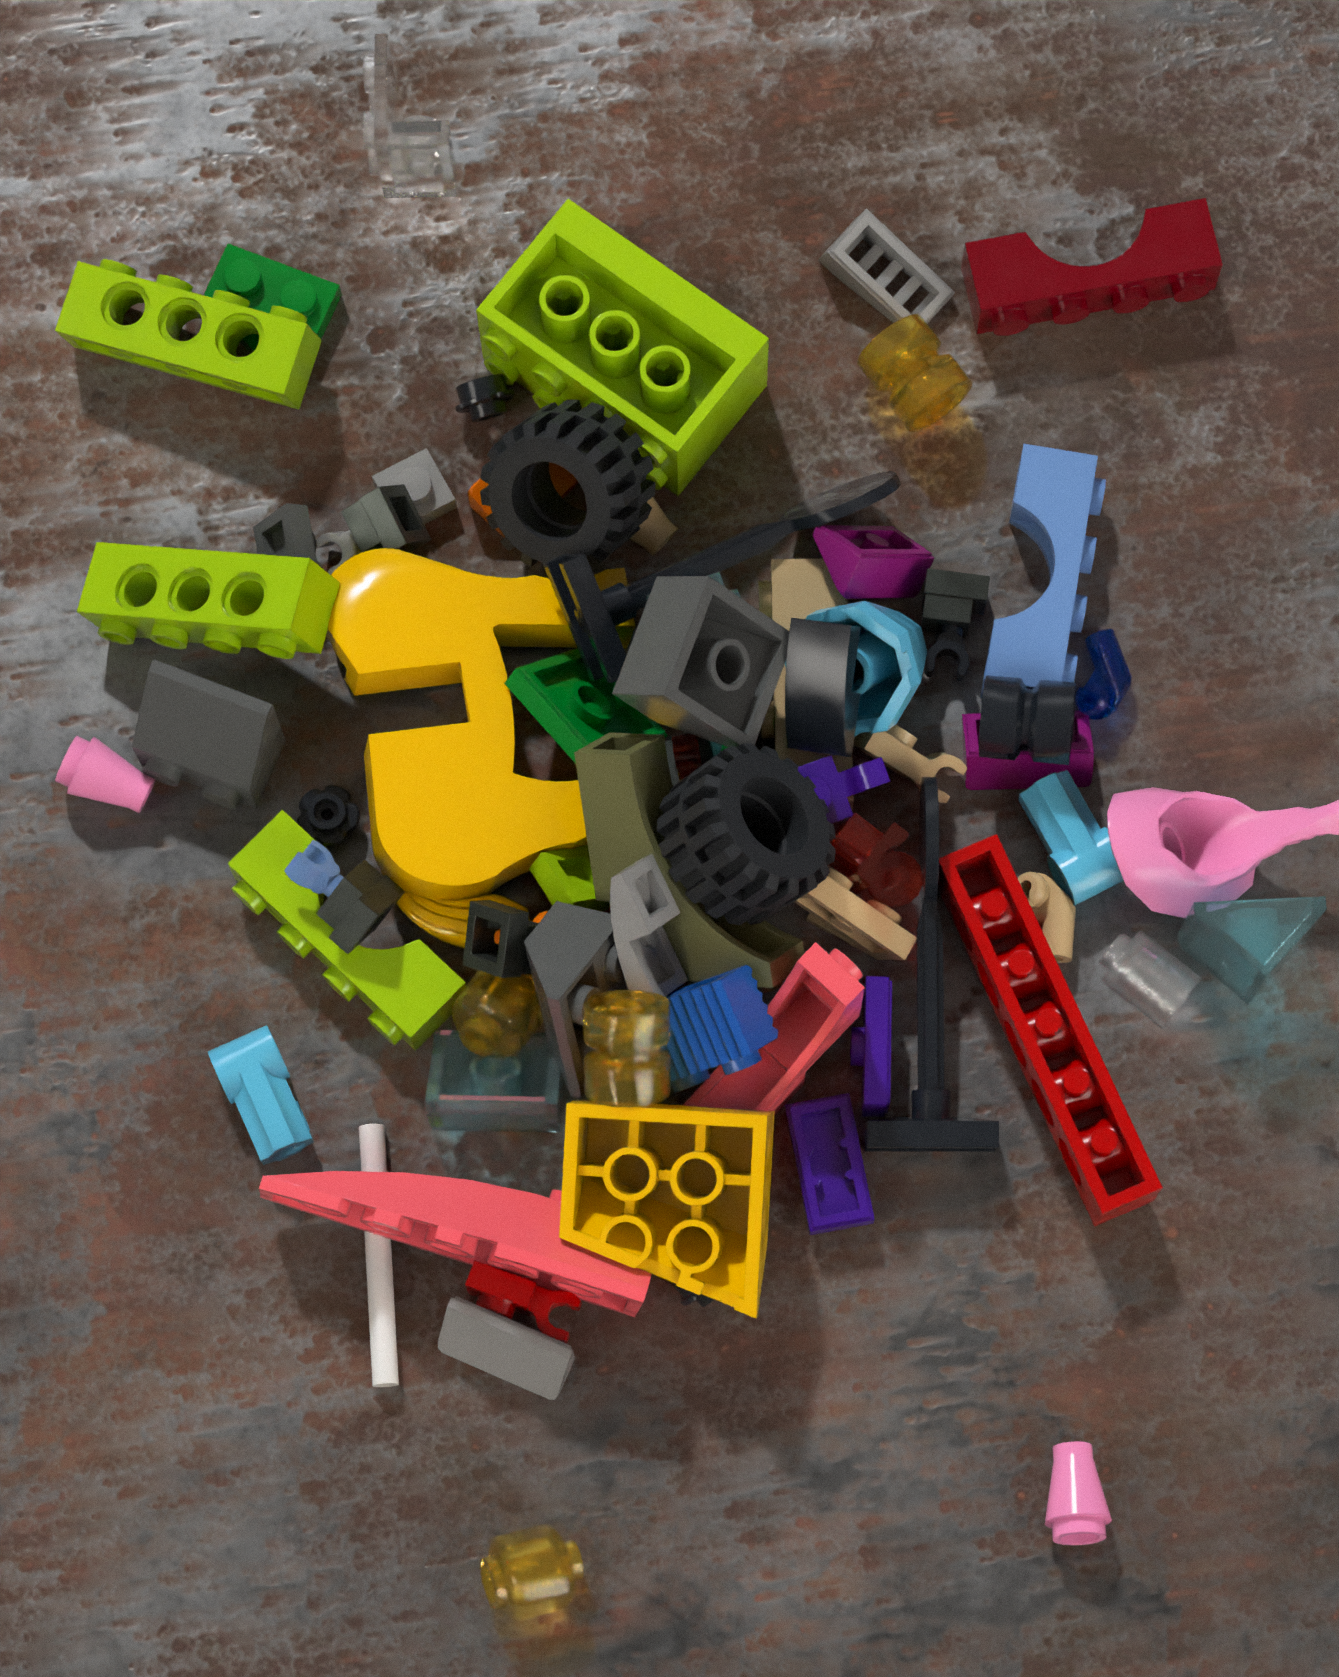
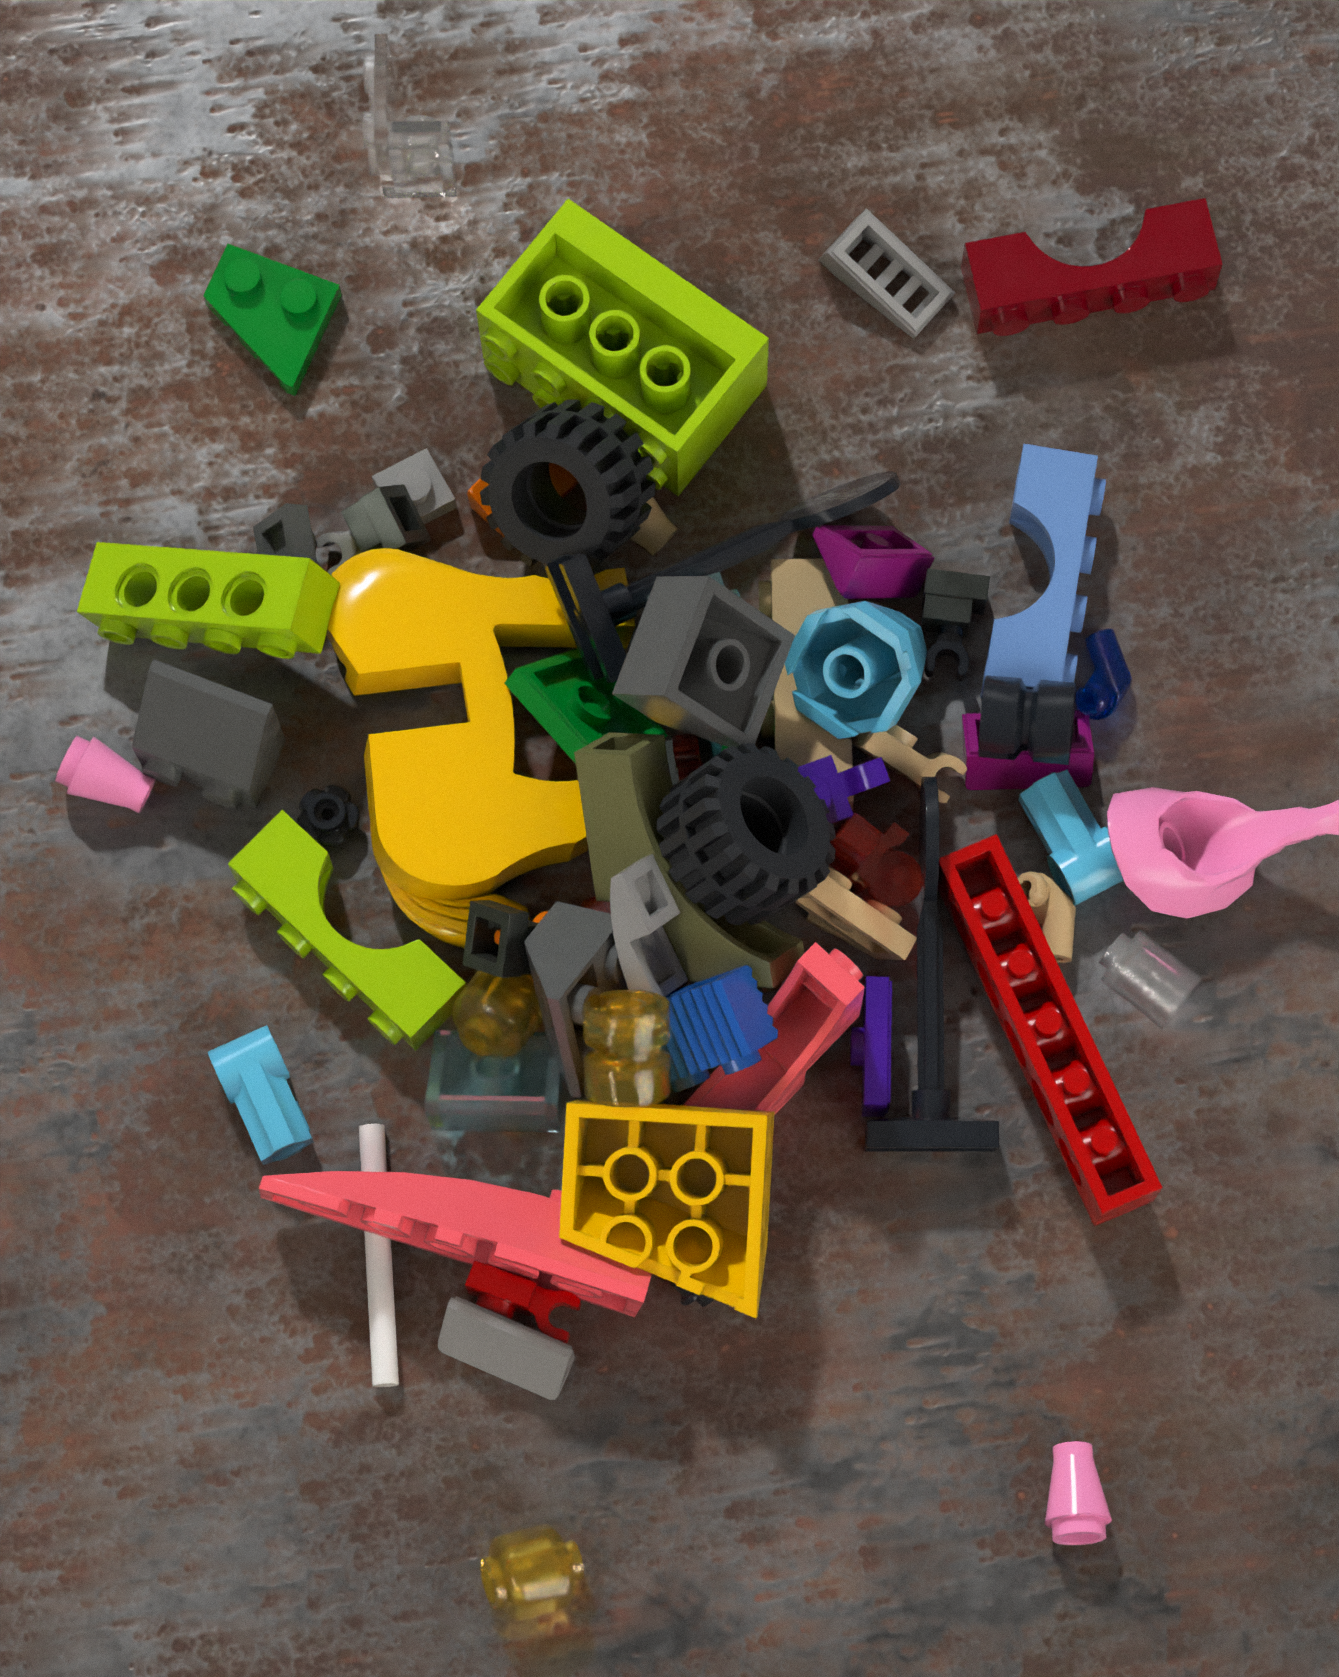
lime brick [55,259,322,410] -> none
pearl dark grey piece [284,840,405,954] -> none
black plate [455,374,514,422] -> none
lime plate [529,845,610,911] -> none
black slope [785,618,861,757] -> none
dark purple plate [785,1093,875,1235] -> none
clear yellow wheel [857,314,973,433] -> none
clear light blue slope [1178,896,1327,1005] -> none

